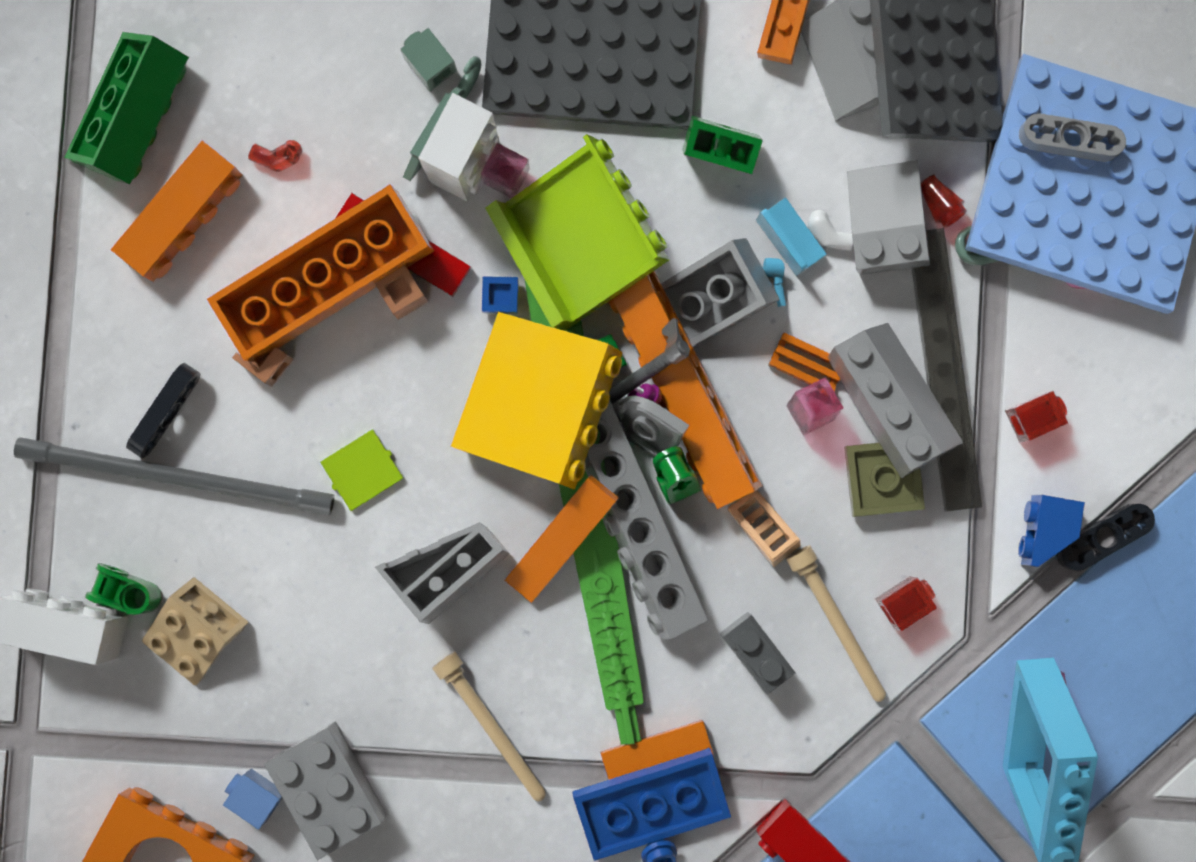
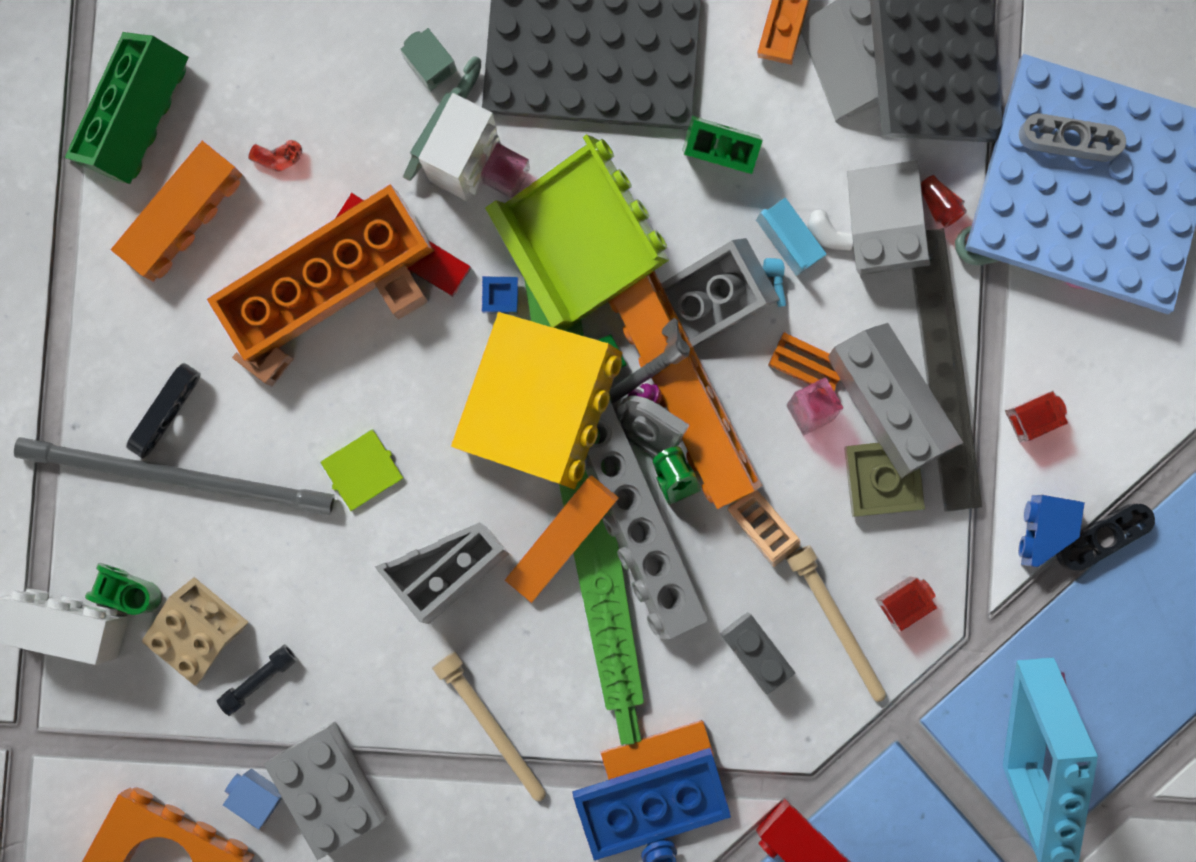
none -> black bar [216,644,298,716]

